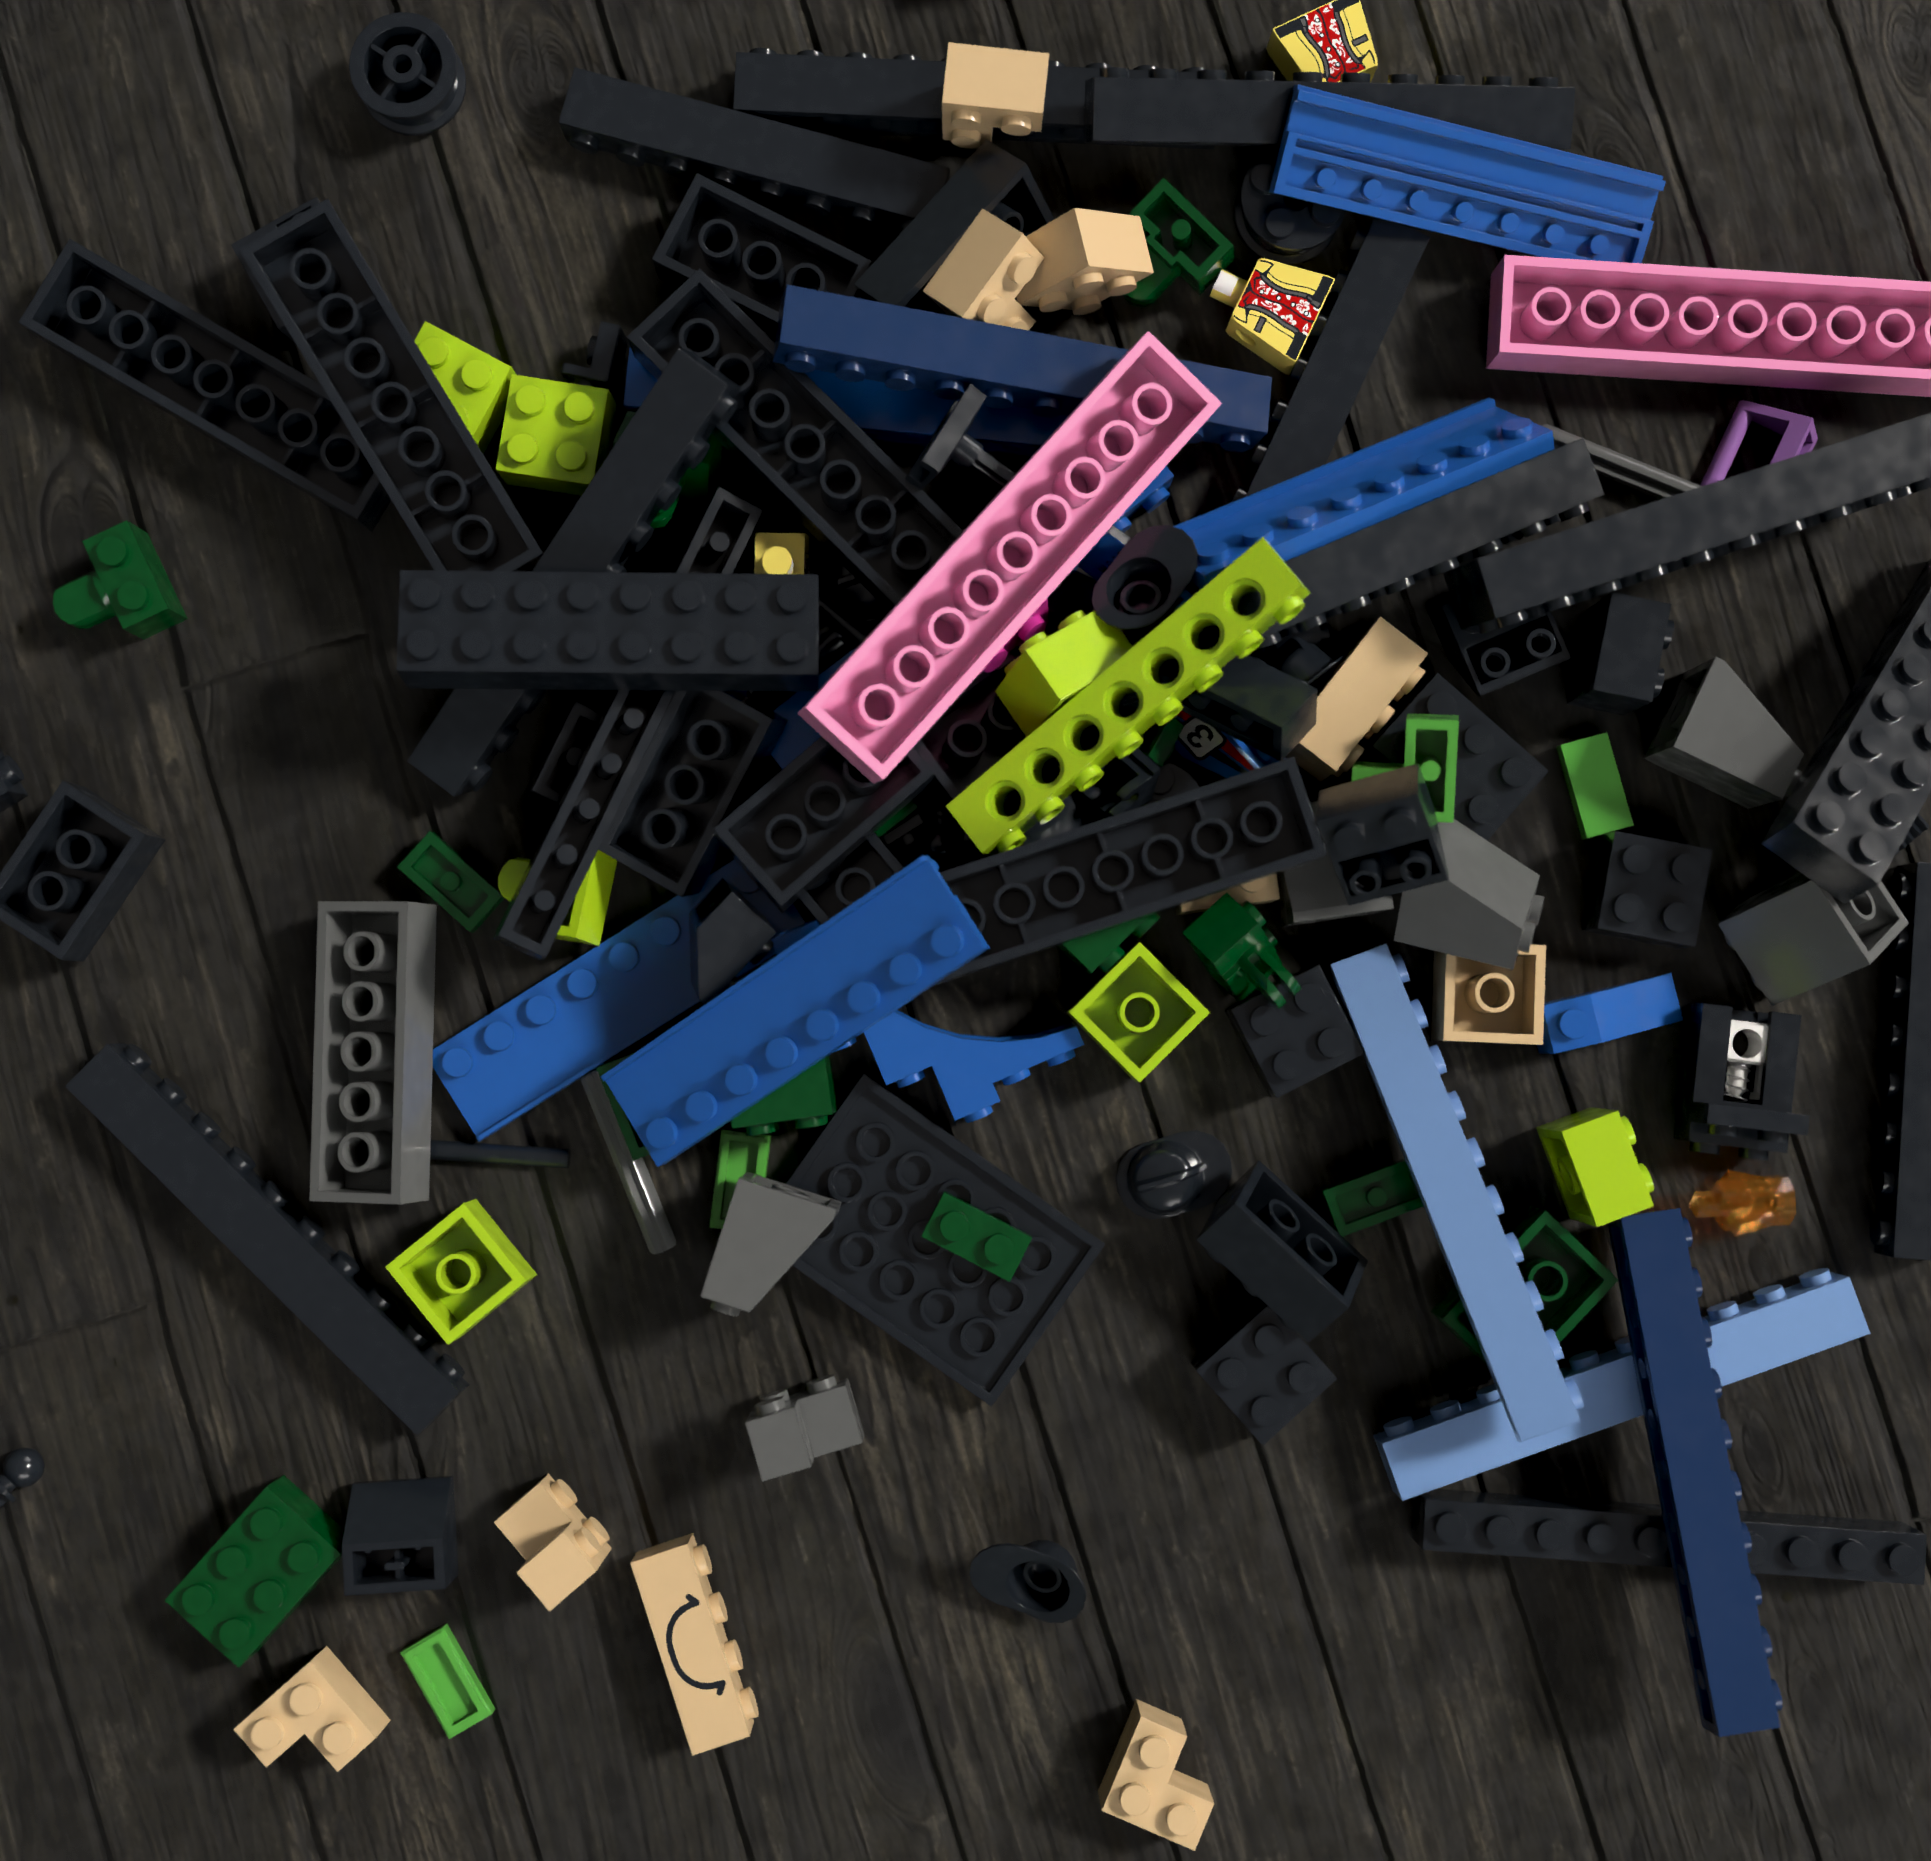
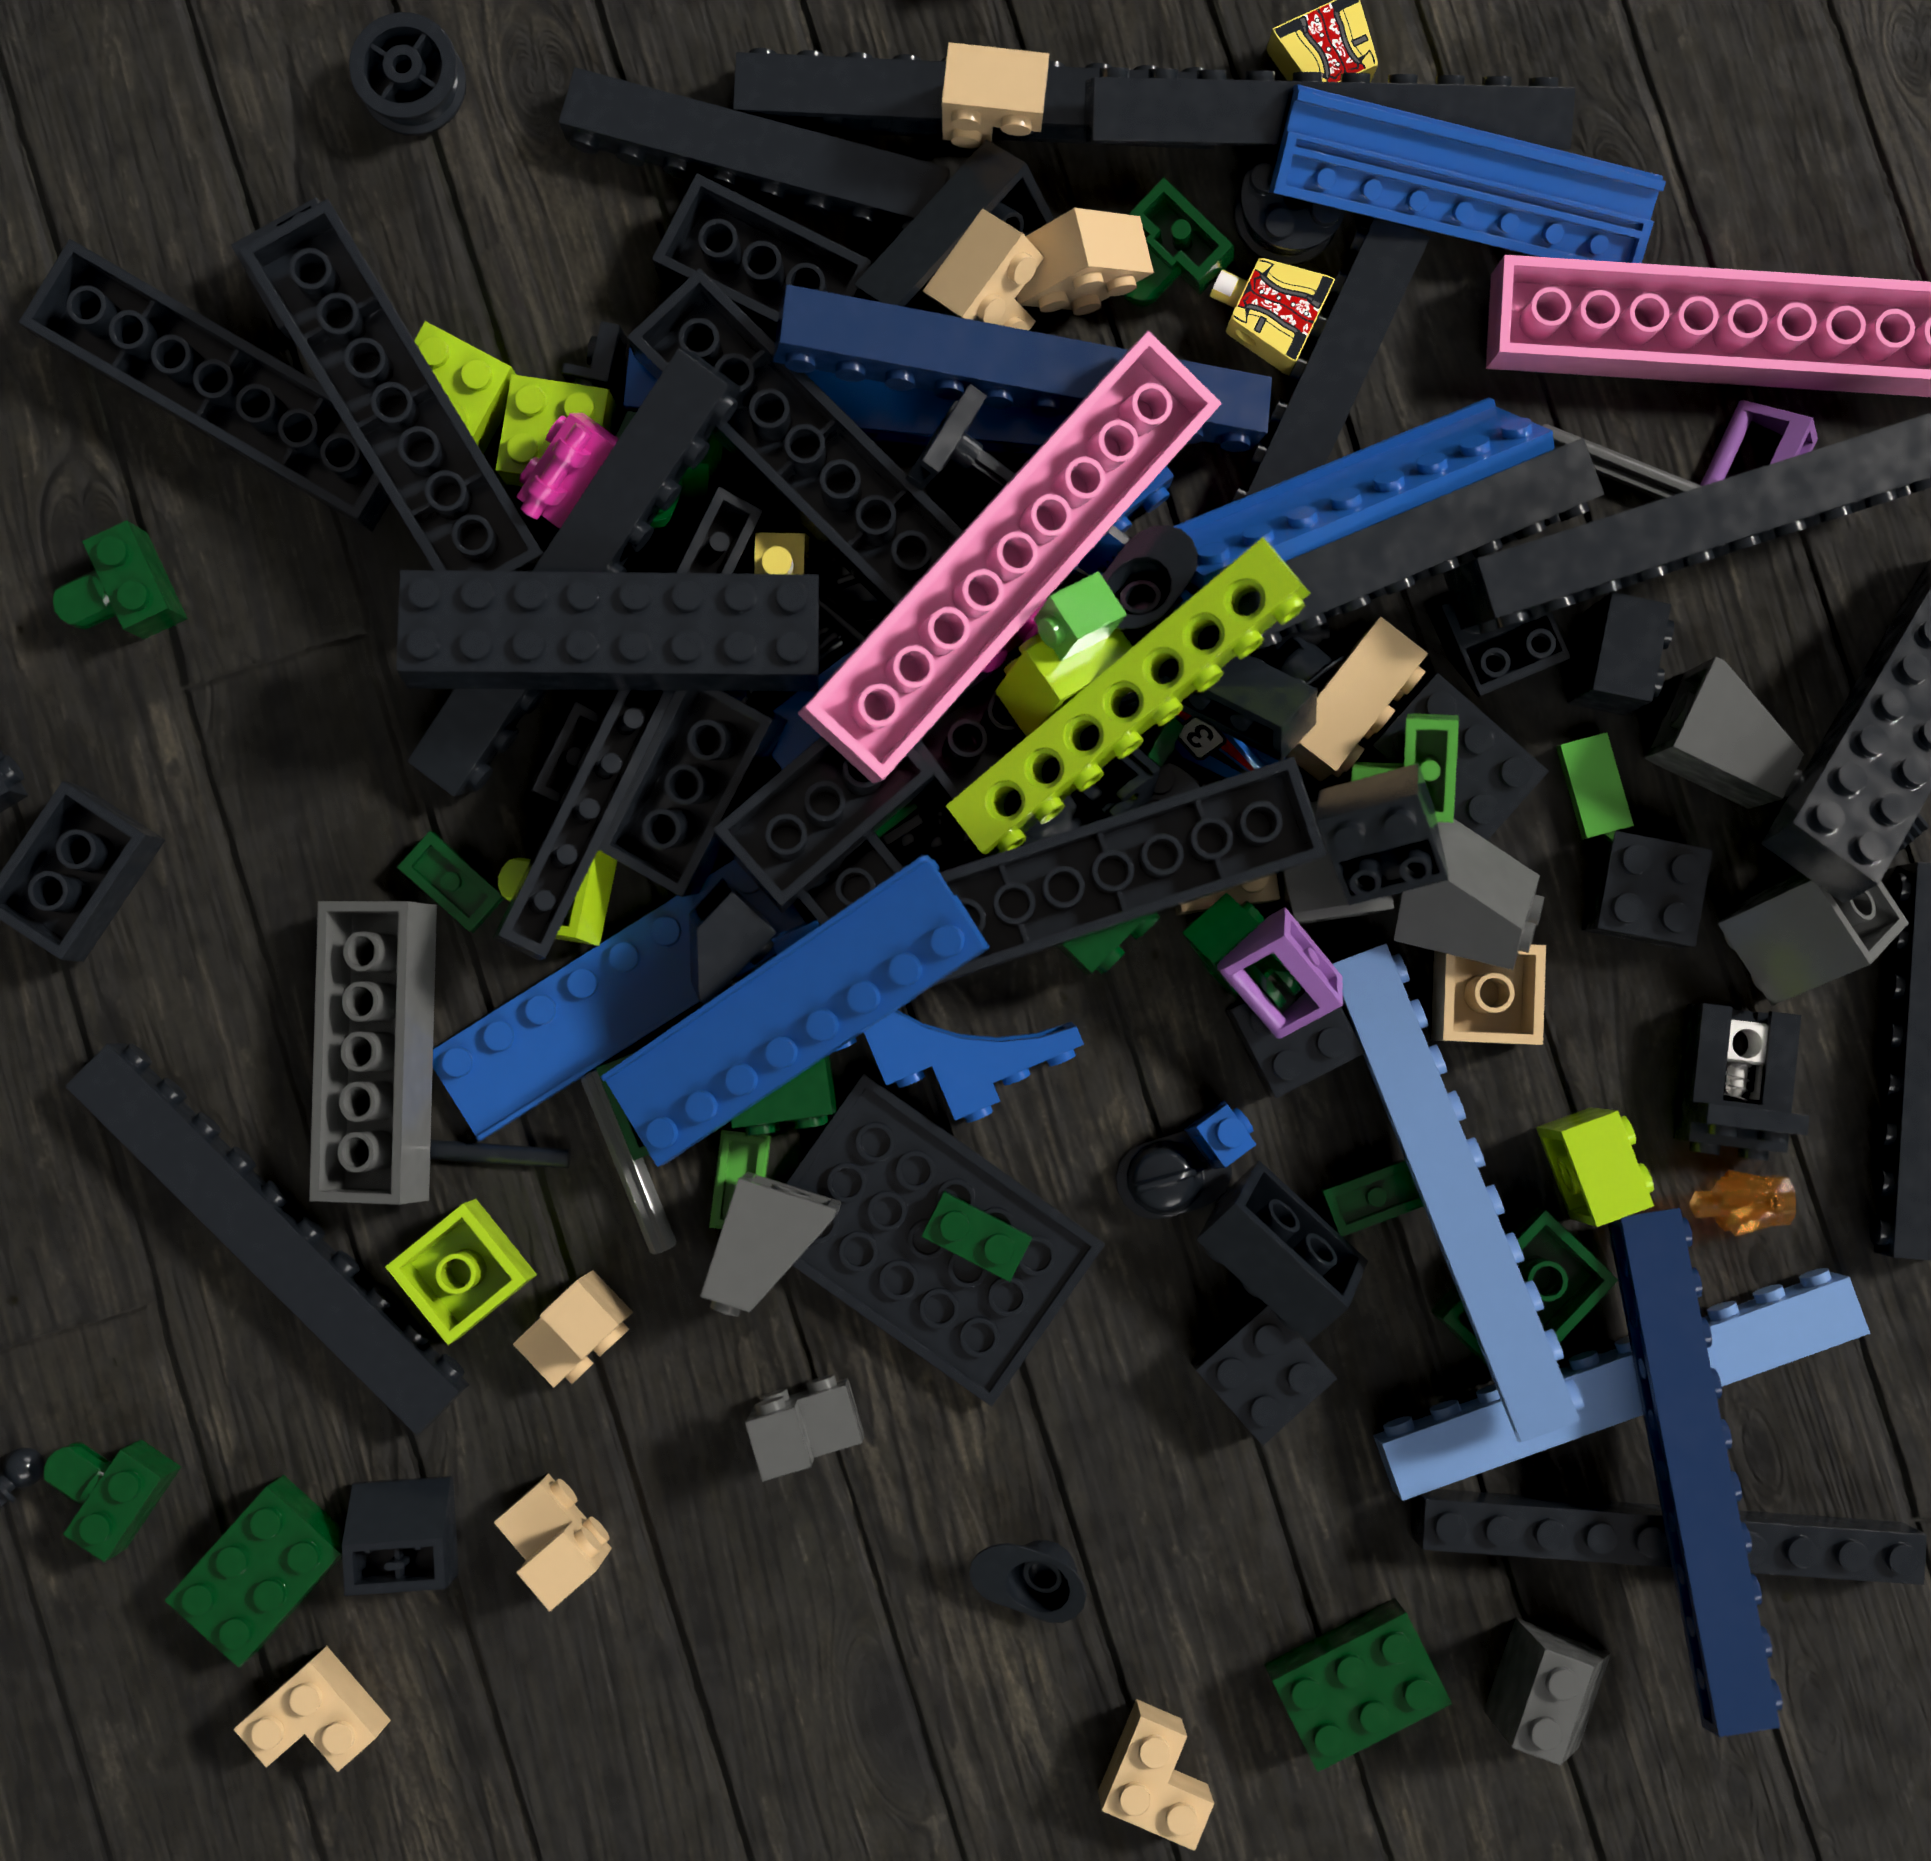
bright green tile [400,1623,495,1739] -> none
tan brick [630,1533,758,1756] -> none
lime brick [1066,942,1210,1083] -> none
blue slope [1537,973,1683,1054] -> none
none -> dark green brick [44,1439,181,1563]
none -> tan brick [513,1270,633,1388]
none -> dark pink brick [516,413,619,529]
none -> bright green brick [1034,572,1127,661]
none -> blue brick [1184,1100,1257,1169]
none -> medium lavender tile [1217,907,1343,1039]
none -> dark green brick [1264,1598,1452,1772]
none -> dark grey slope [1484,1618,1611,1765]

